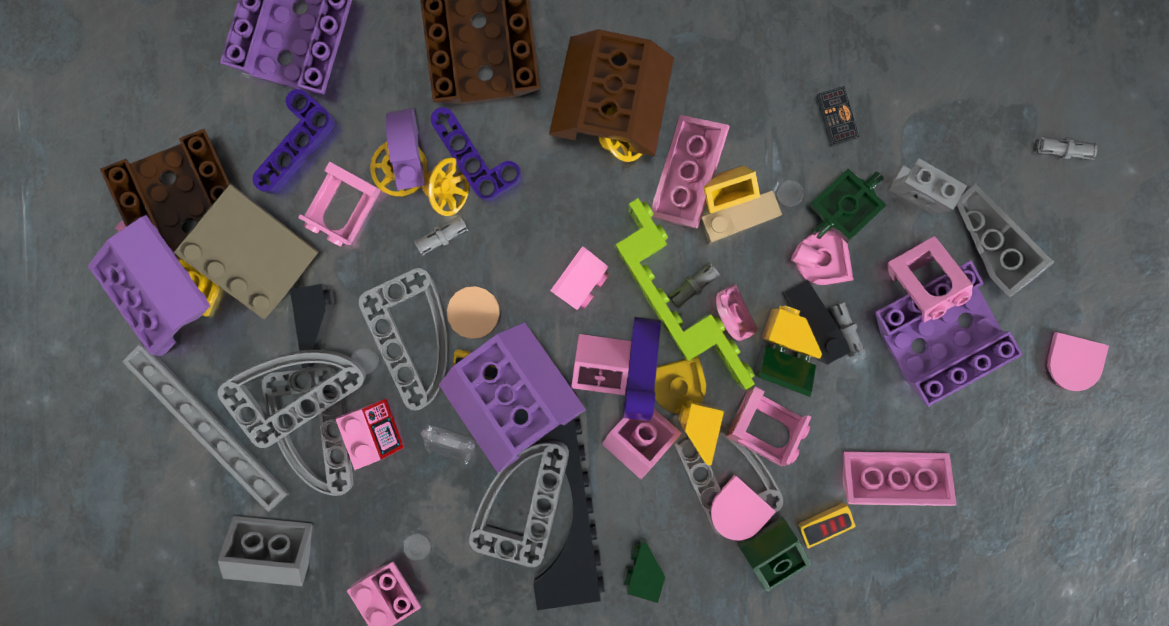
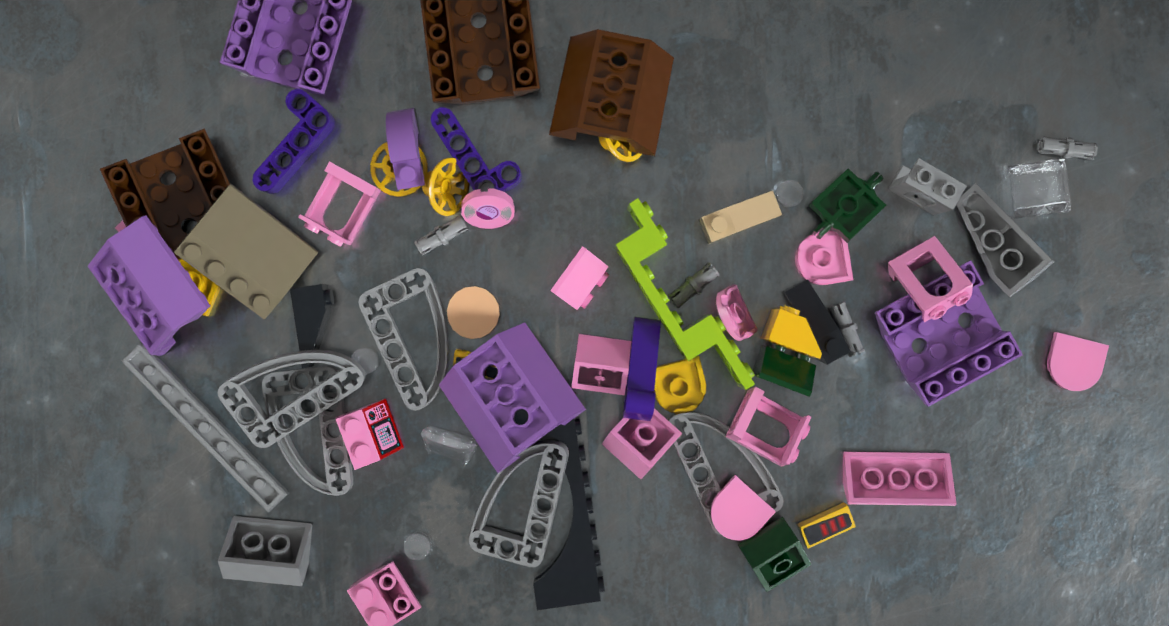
dark green slope [623,537,665,603] -> none
bright pink slope [651,115,730,229] -> none
yellow slope [678,400,724,465] -> none
yellow slope [703,165,760,213] -> none
bright pink hose [791,242,821,269] -> none
tile [817,86,859,145] -> none
none -> bright pink tile [461,188,515,229]
none -> clear slope [1008,159,1071,218]

